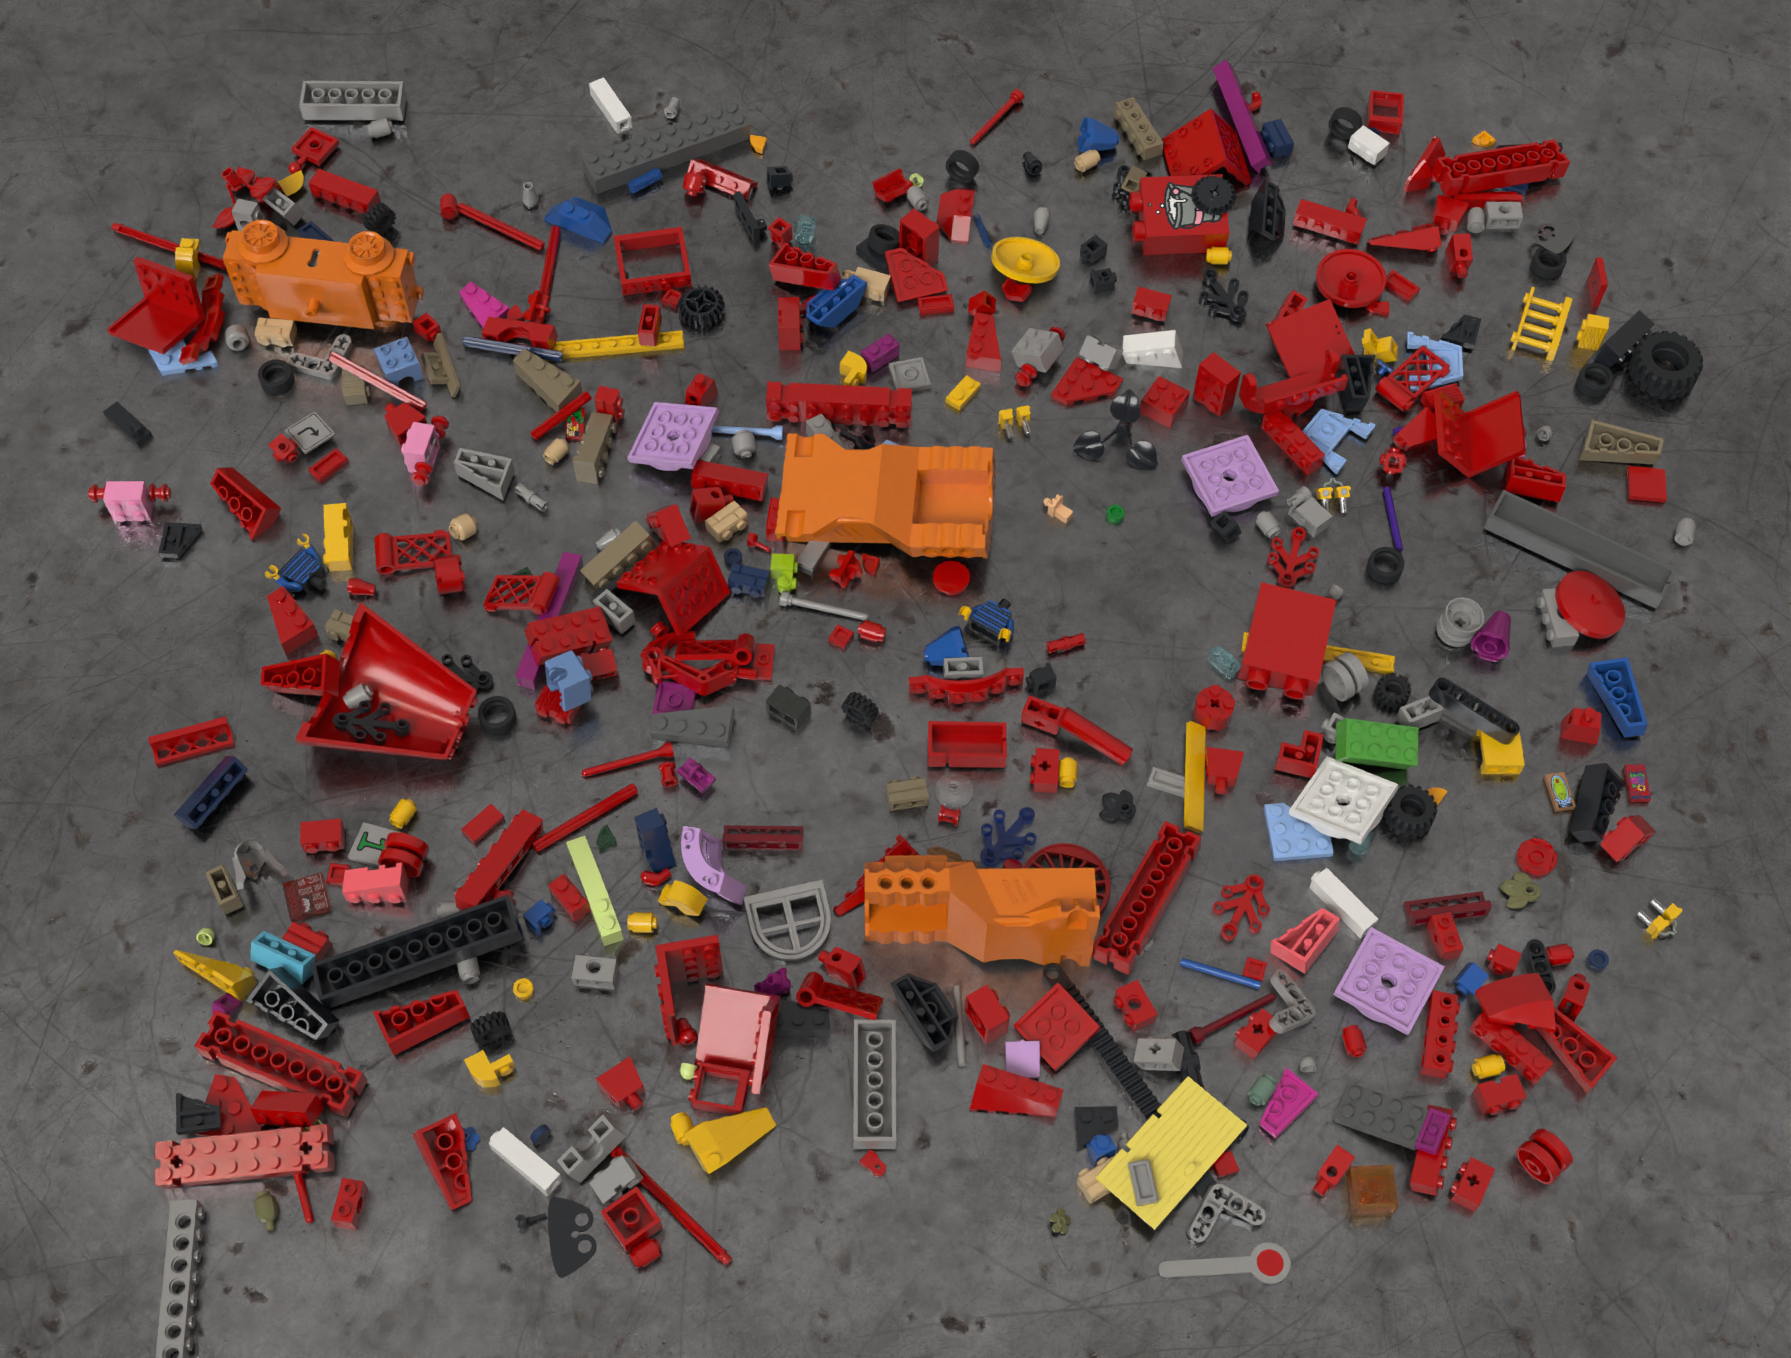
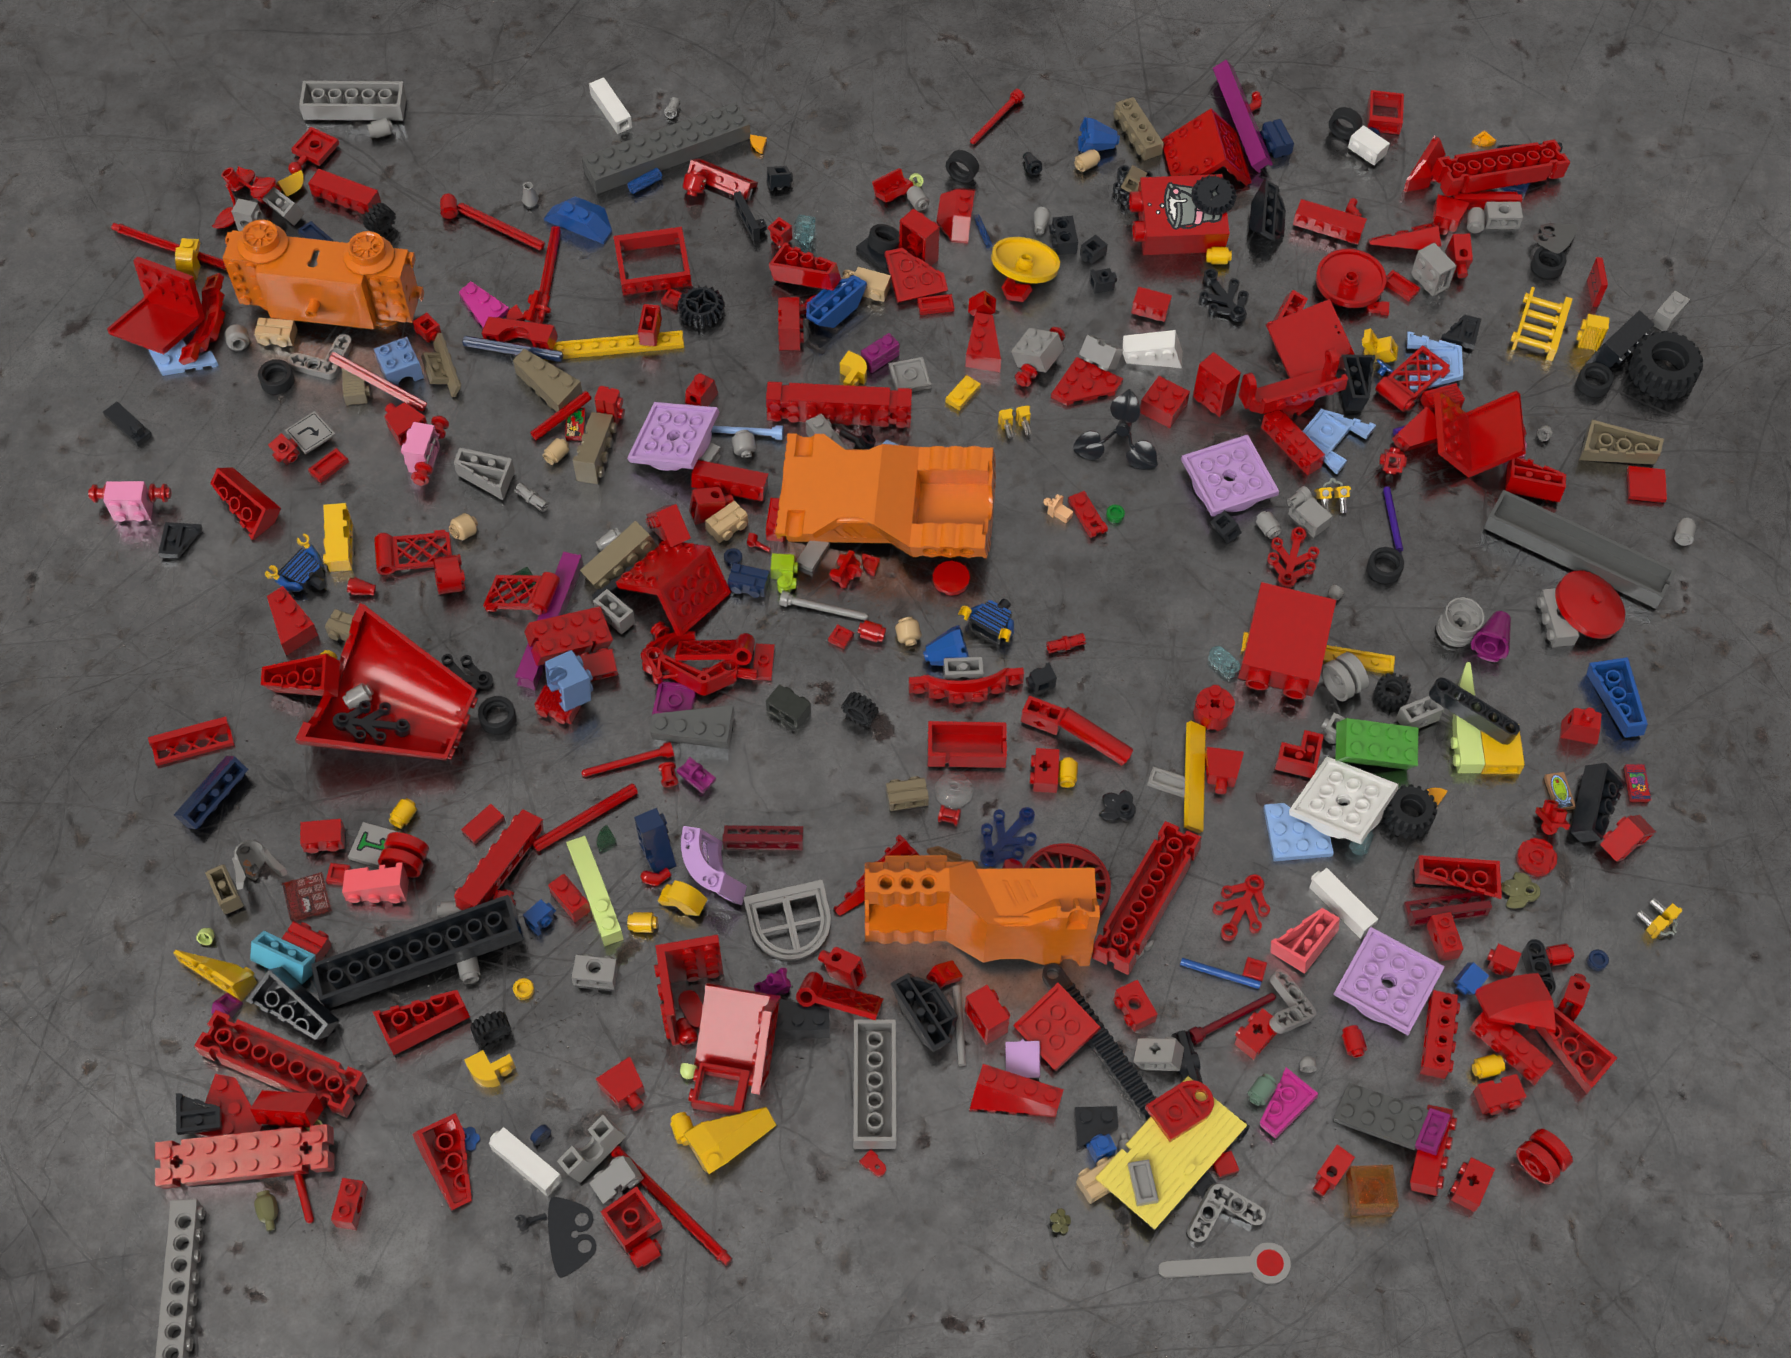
none -> red tile [678,990,703,1029]
none -> tan head [895,617,922,646]
none -> red bracket [926,960,963,989]
none -> black brick [1049,216,1078,255]
none -> red plate [1068,491,1108,538]
none -> red tile [1145,1080,1214,1142]
none -> light grey piece [1411,243,1456,296]
none -> red wedge [1414,855,1502,899]
none -> yellowish green slope [1451,662,1485,773]
none -> red hips [1535,799,1570,835]
none -> light grey brick [1652,291,1690,331]

